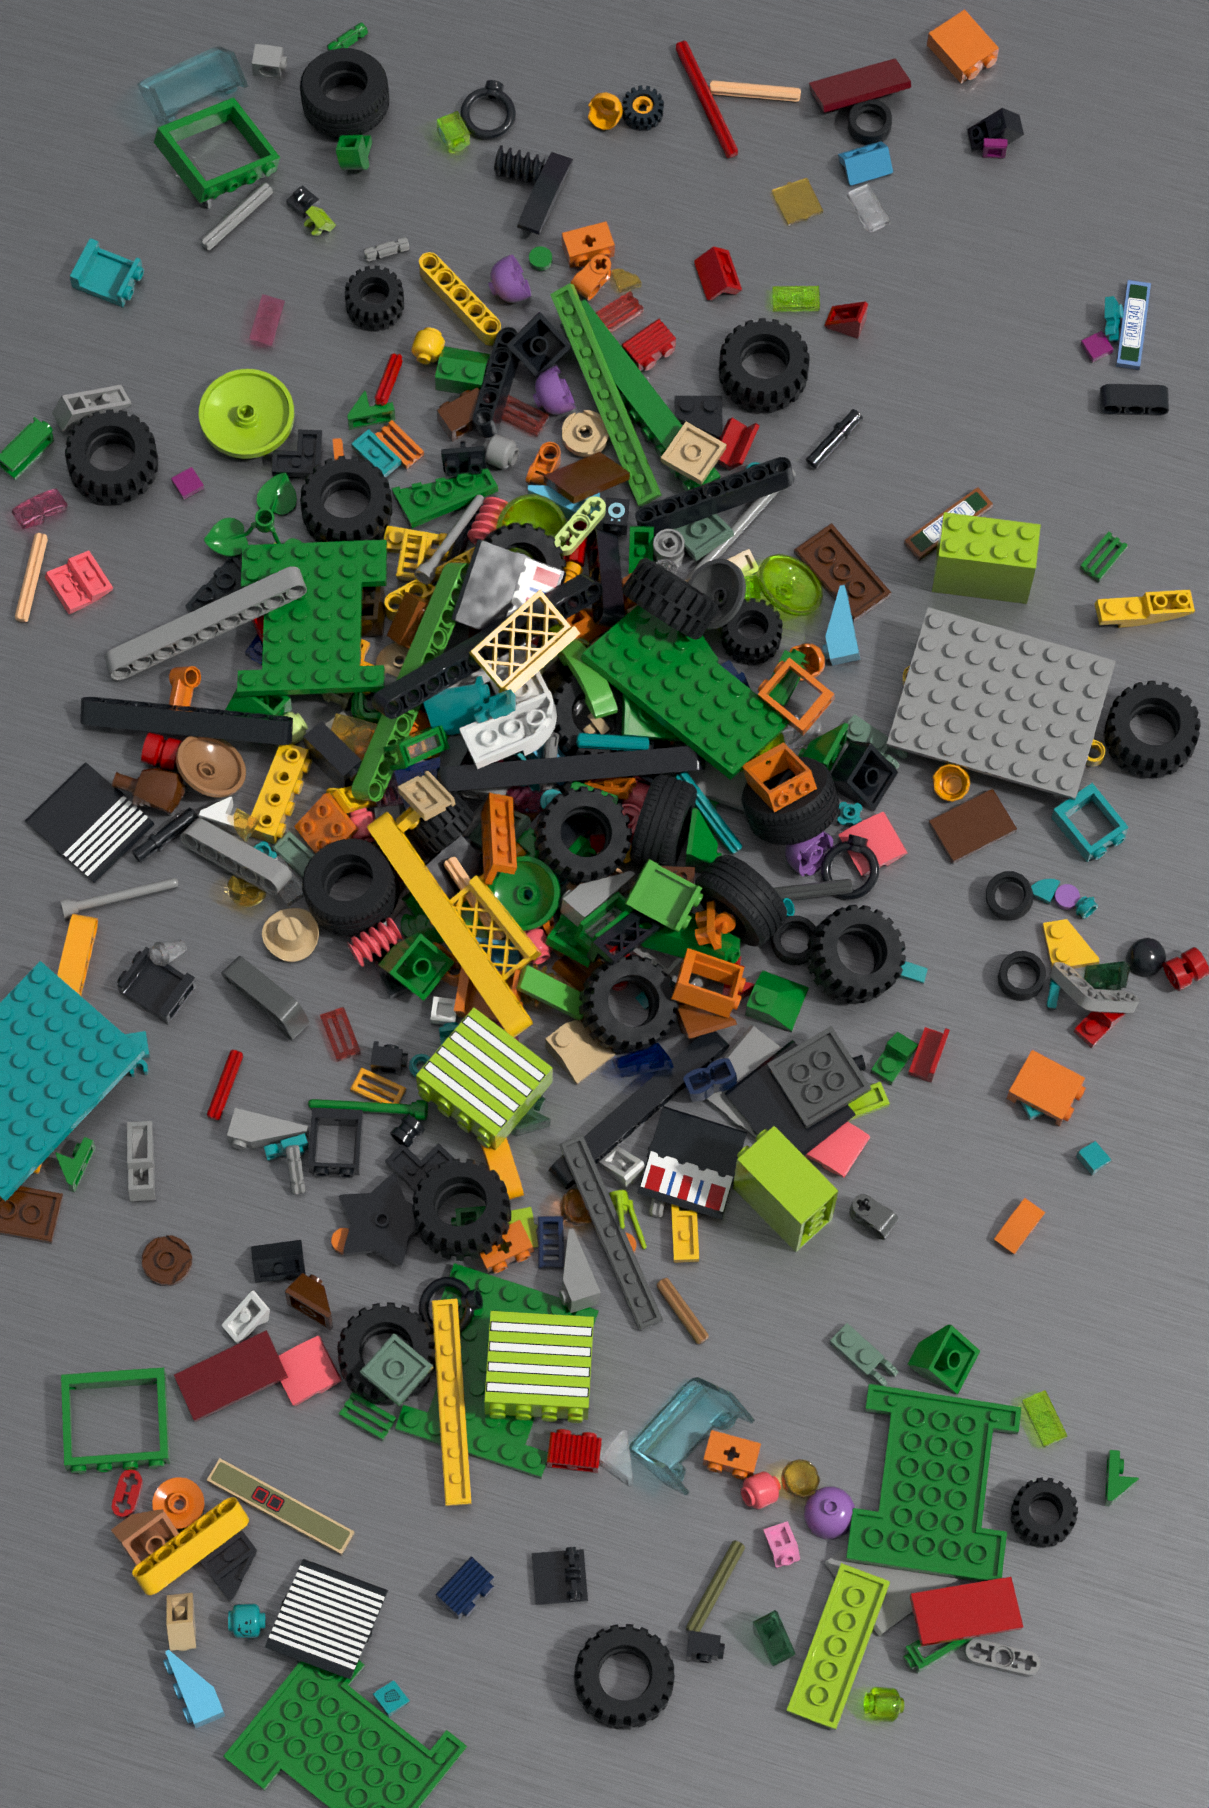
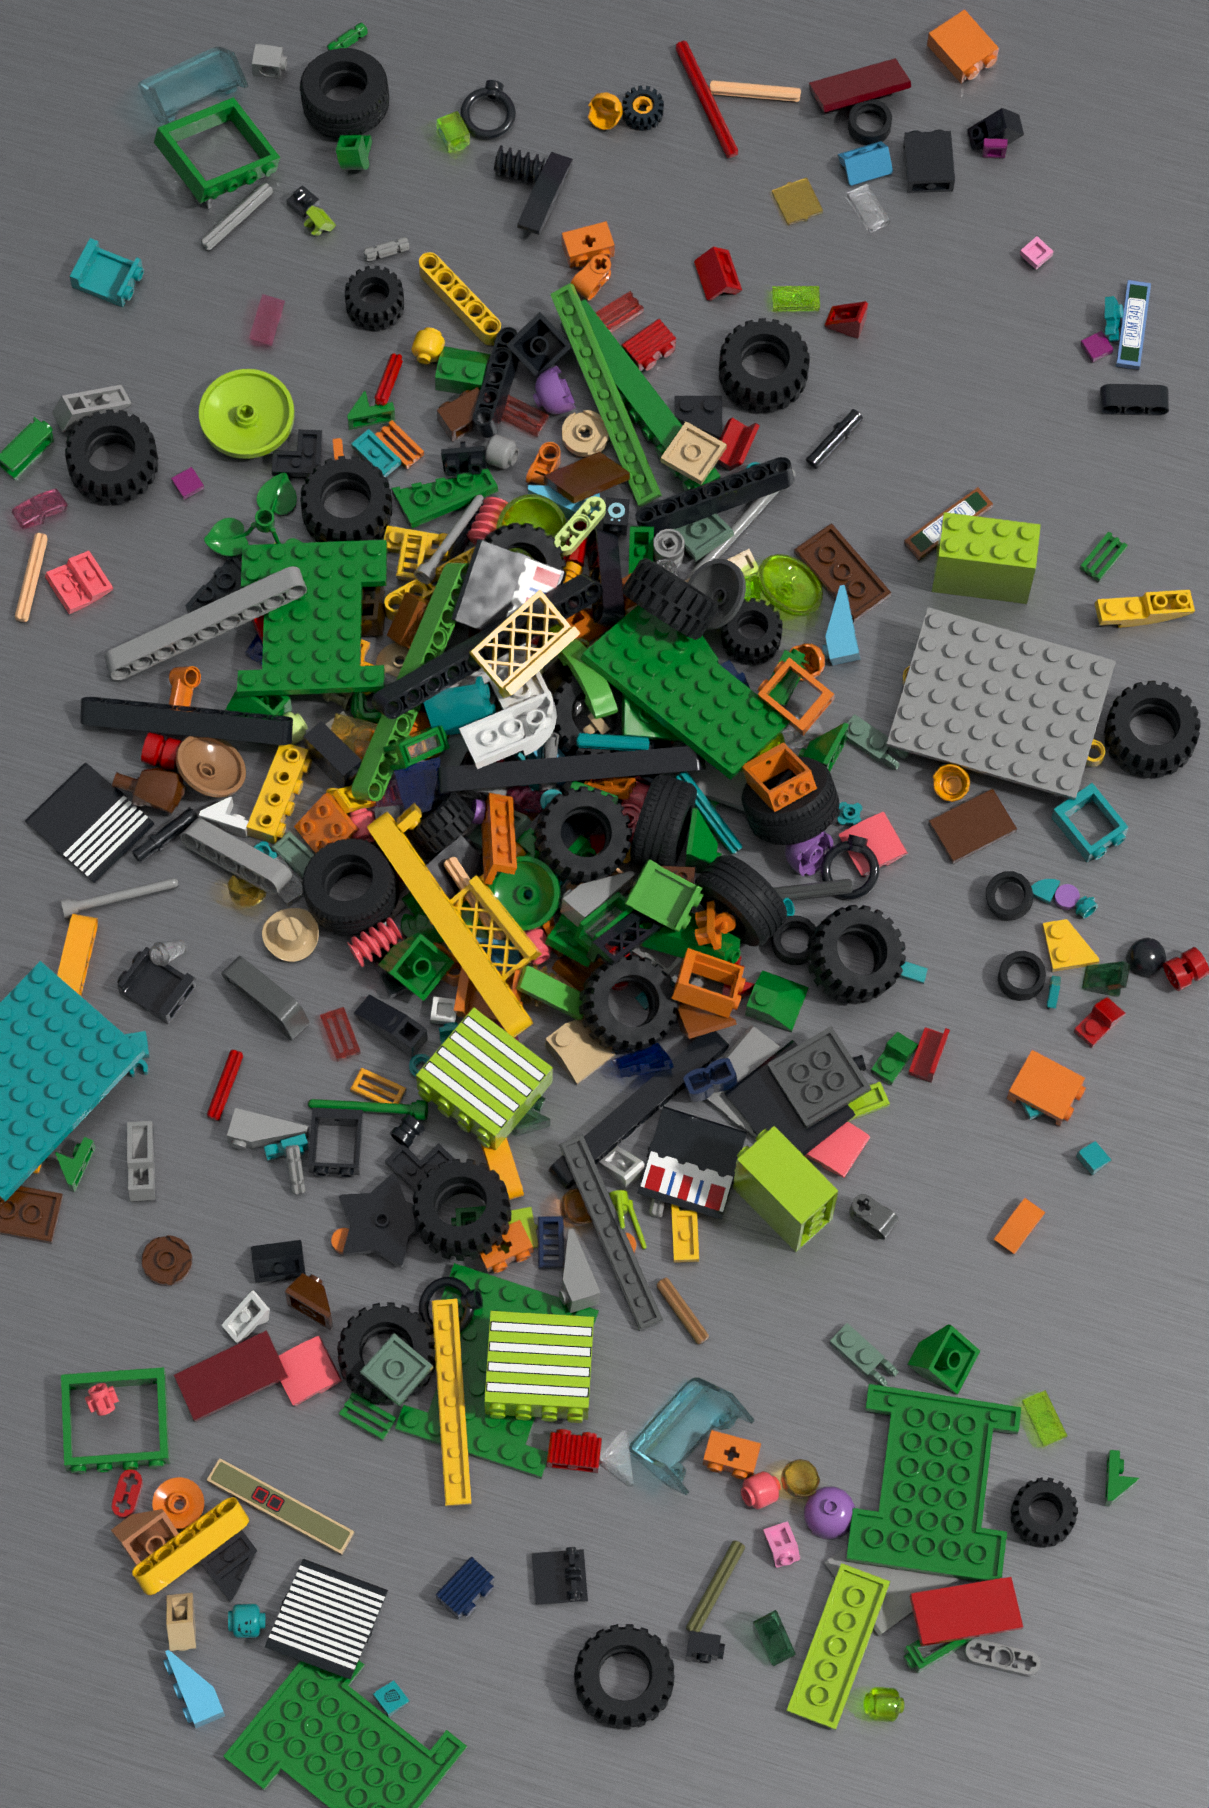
clear yellow tile [234,808,259,842] -> none
black brick [370,1041,408,1076] -> none
tan plate [398,771,455,821] -> none
teal plate [474,689,516,723] -> none
medium lavender cylinder [488,255,531,303] -> none
green tile [529,246,552,271] -> none
clear yellow tile [612,269,642,293] -> none
black slope [831,741,898,811] -> none
light grey beam [1050,962,1140,1013] -> none
none -> coral gear [85,1383,119,1416]
none -> black slope [354,994,428,1057]
none -> medium lavender tile [471,799,486,824]
none -> black panel [903,129,955,193]
none -> bright pink plate [1020,236,1054,270]

